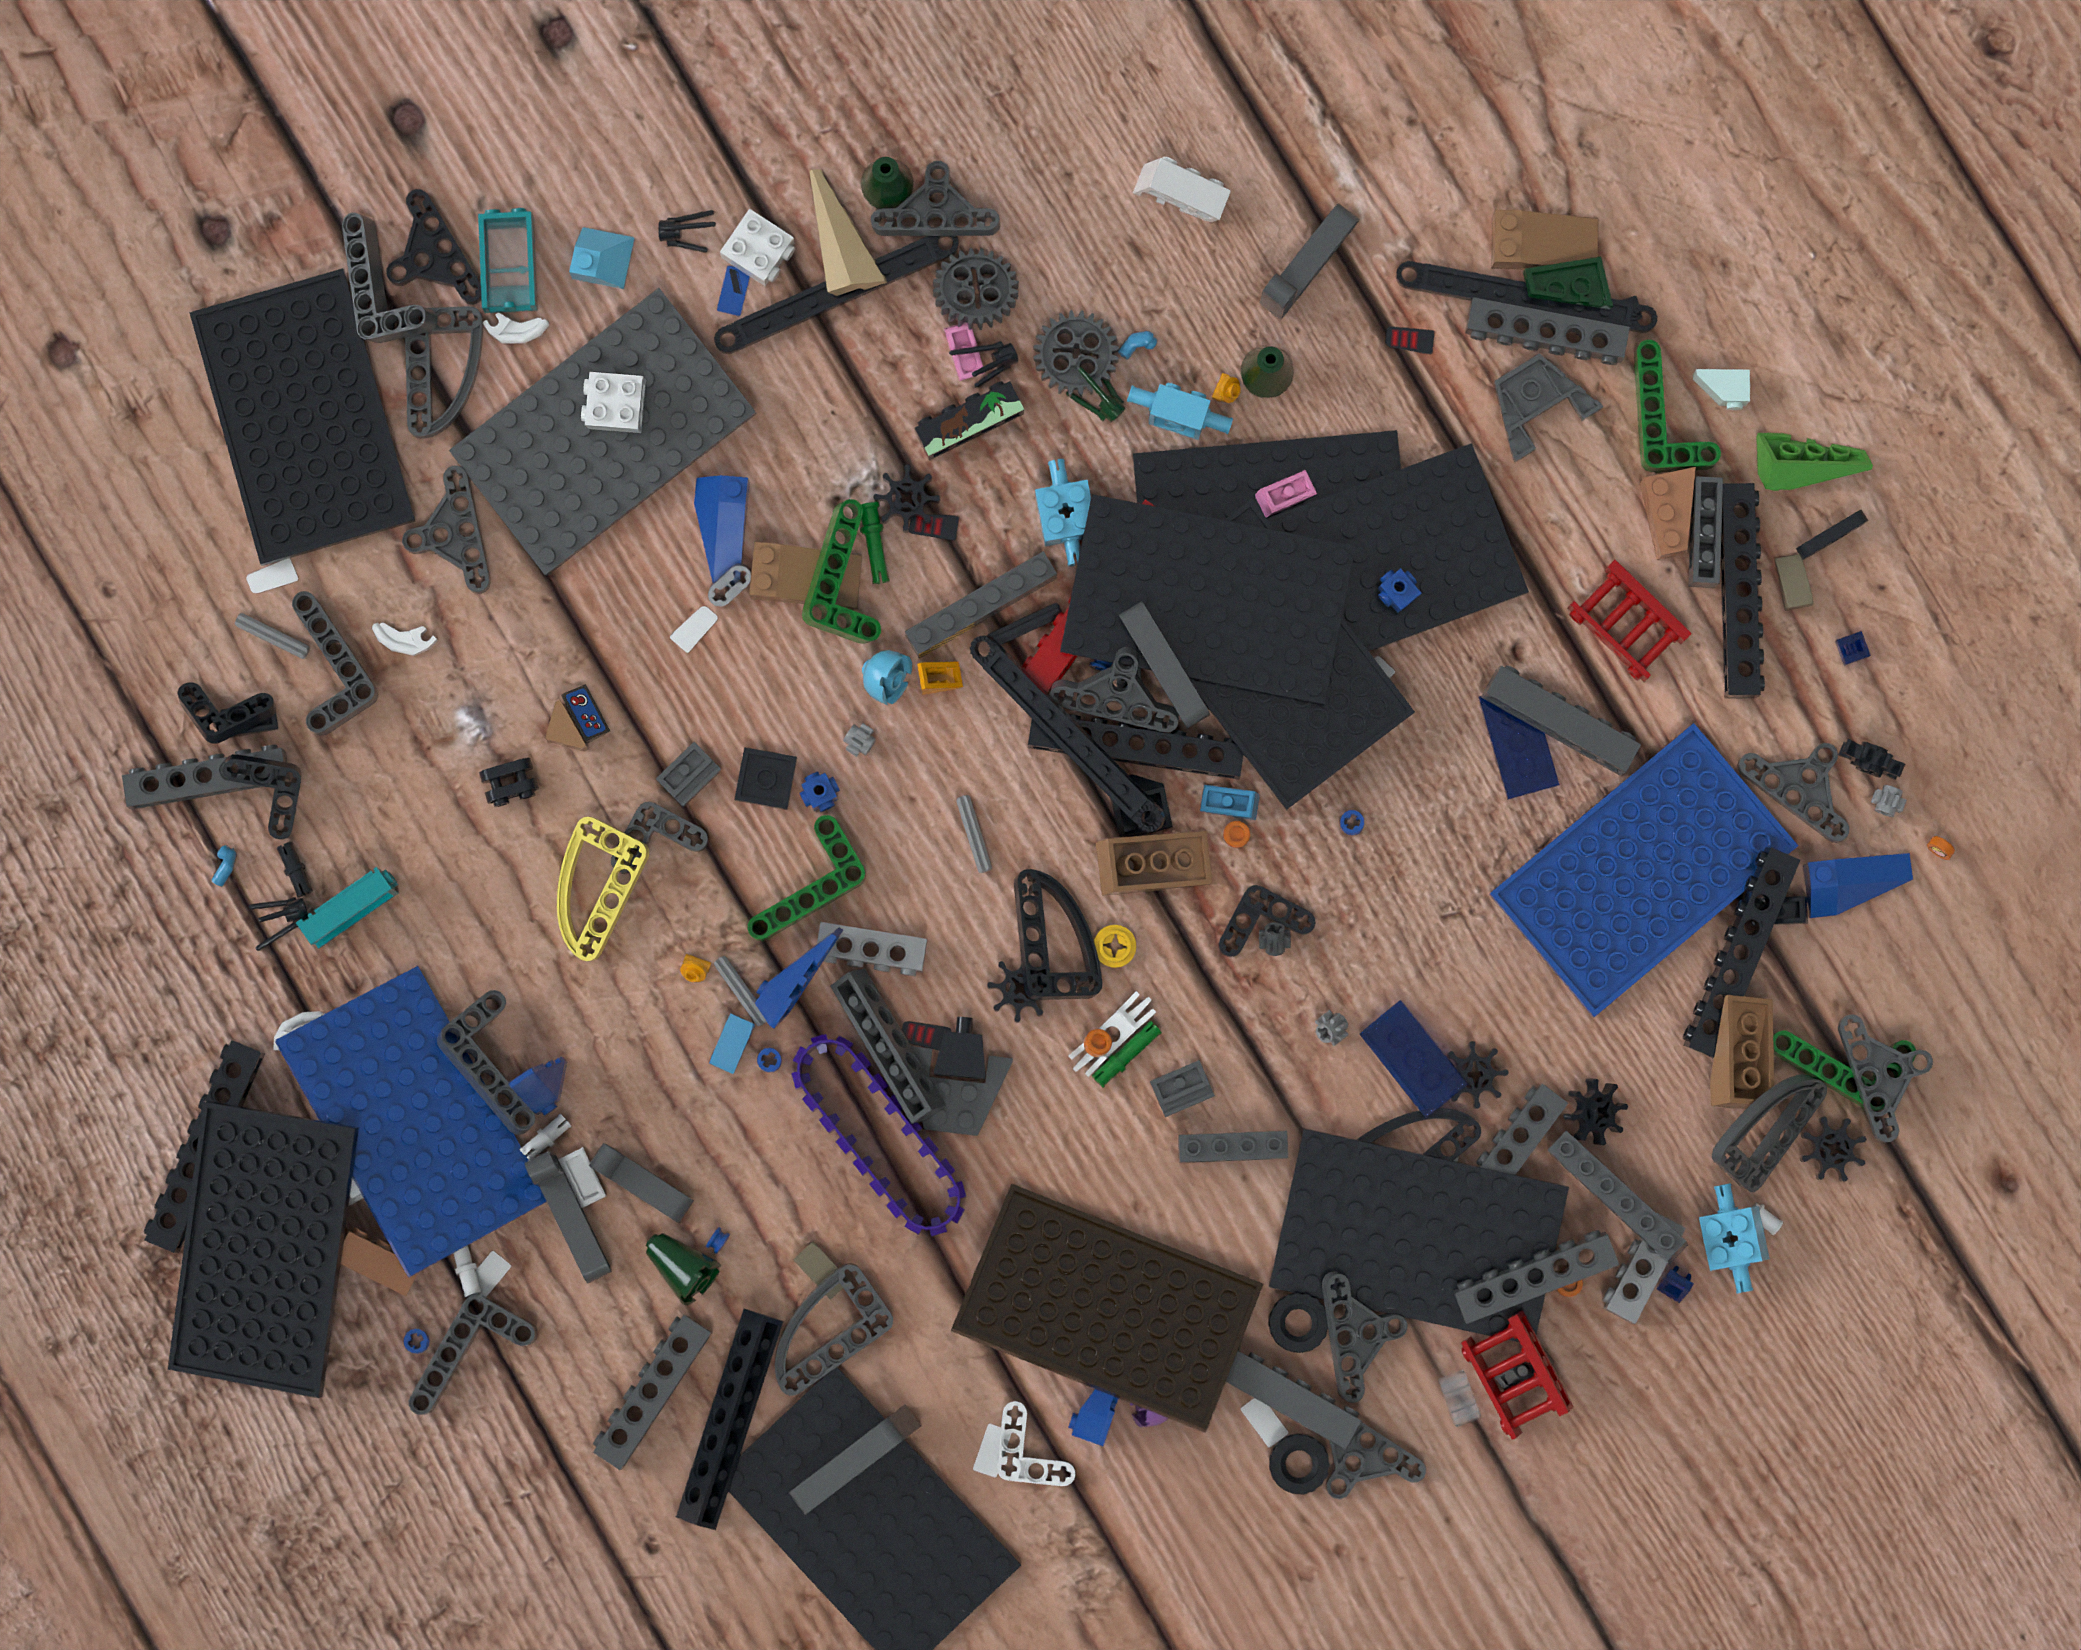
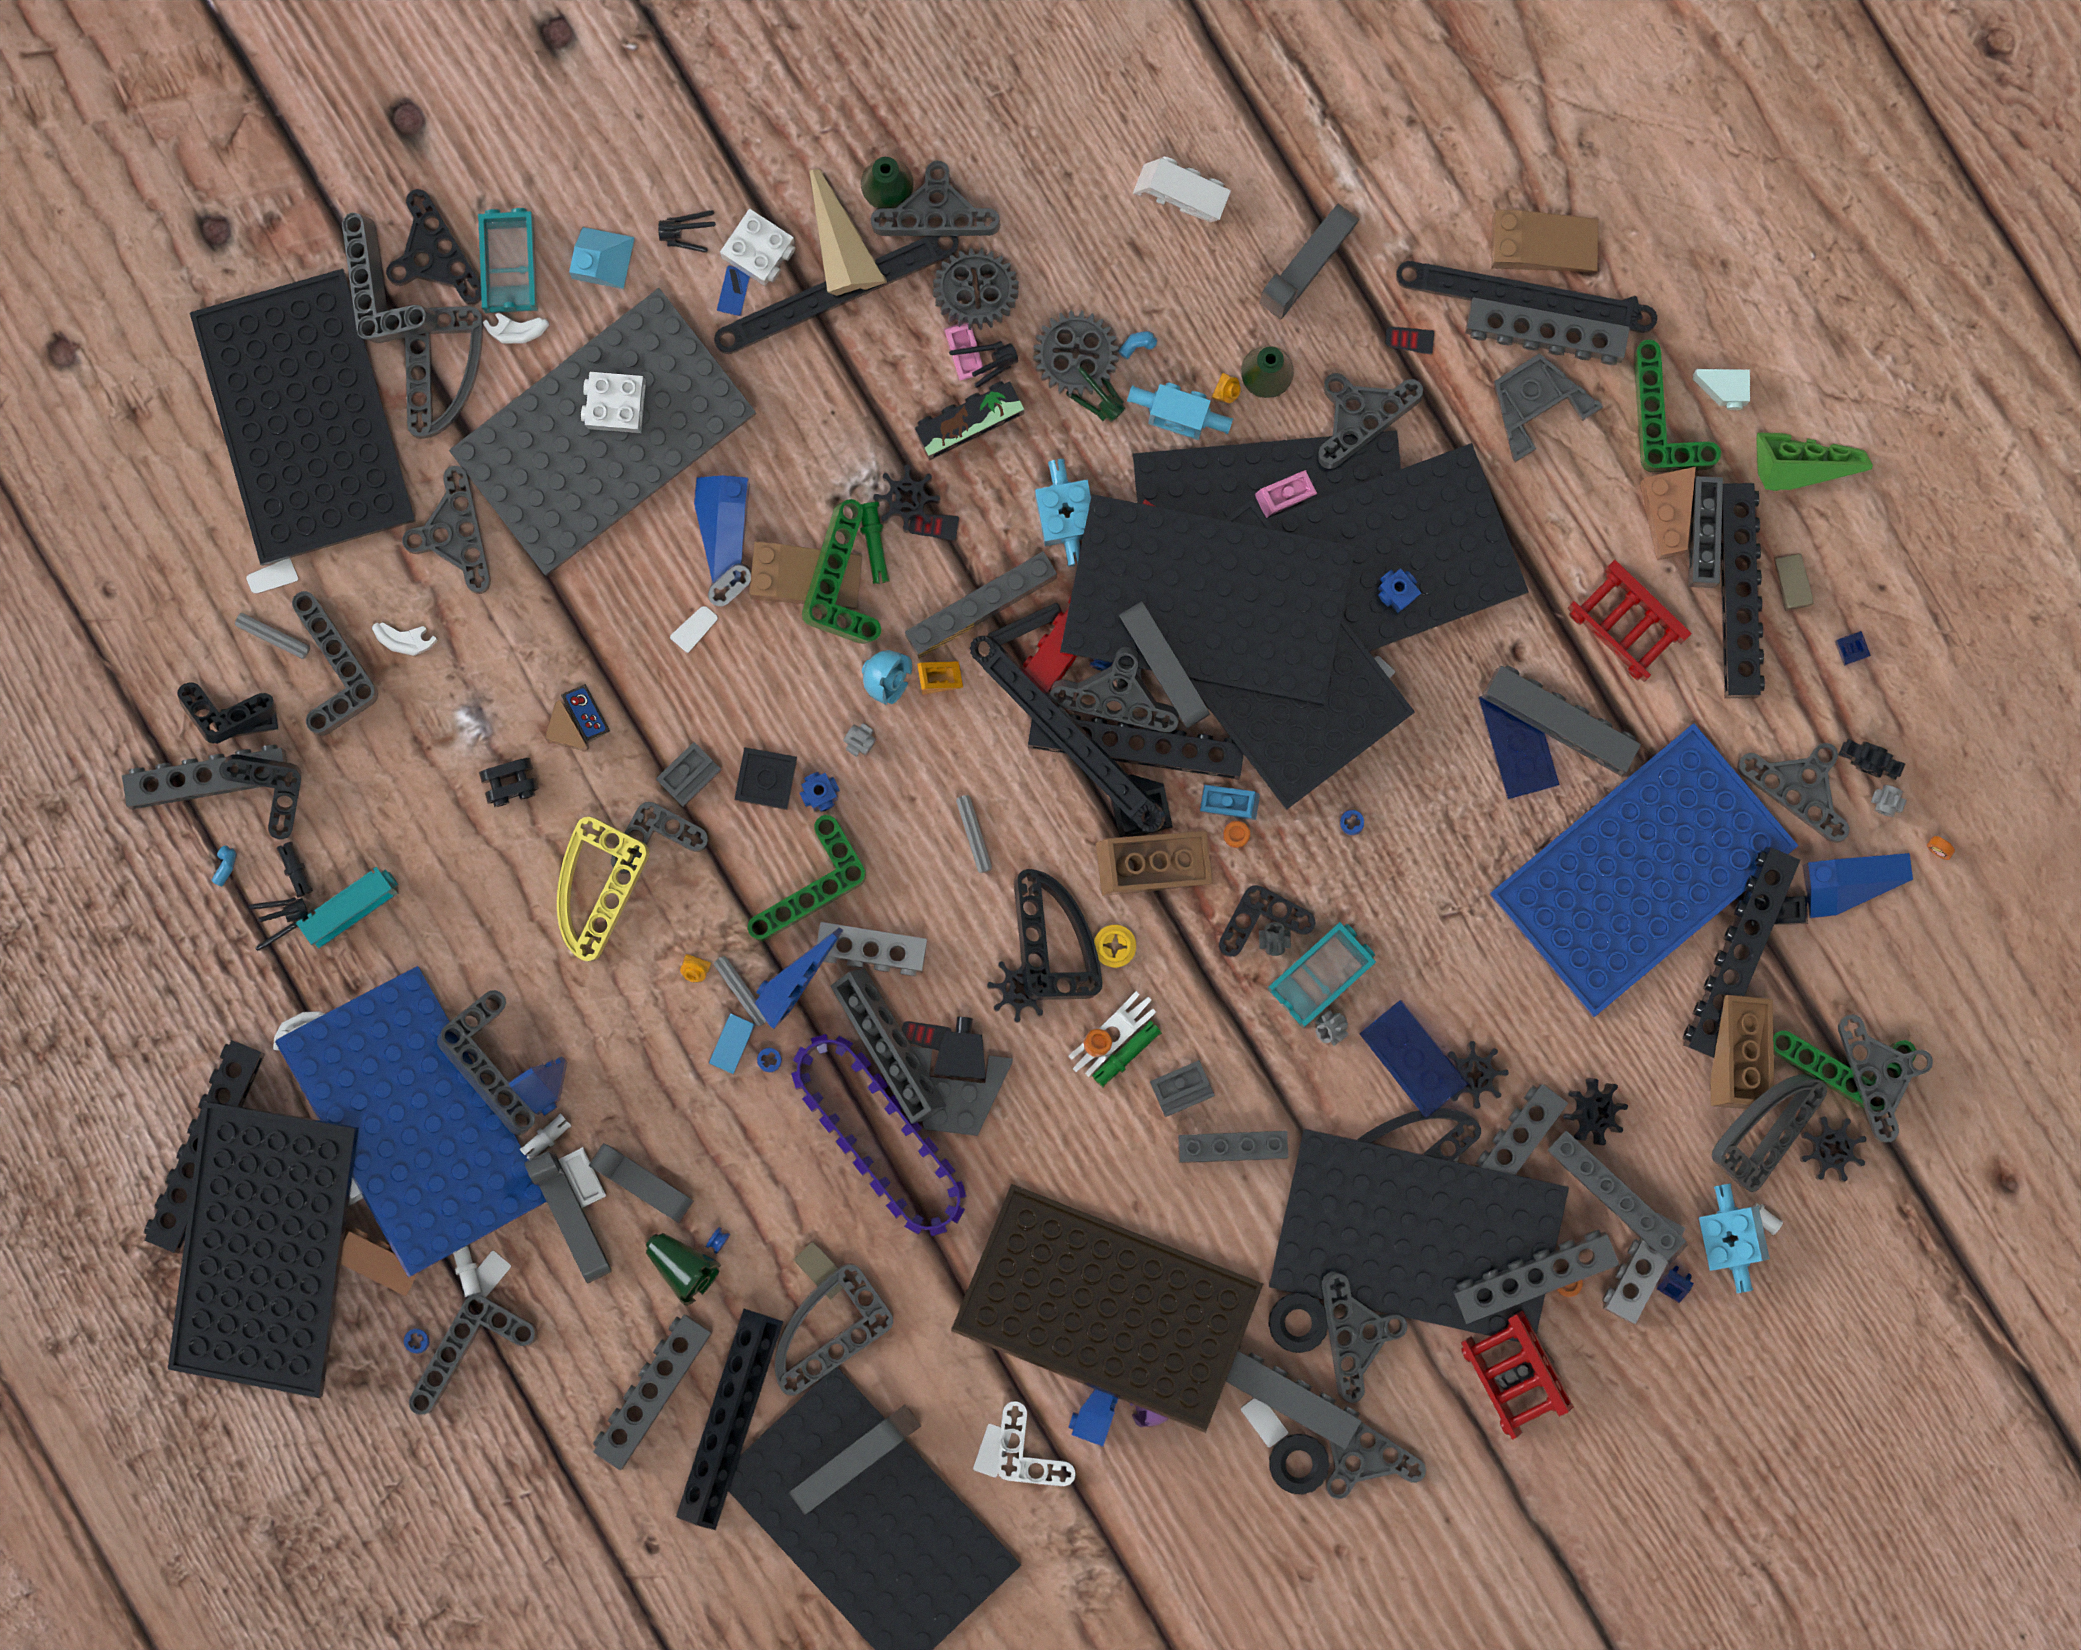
clear axle [1438,1370,1481,1427] -> none
dark green wing [1523,257,1613,310] -> none
black beam [1796,509,1869,560] -> none
none -> clear door [1267,922,1376,1028]
none -> dark grey beam [1318,373,1423,469]

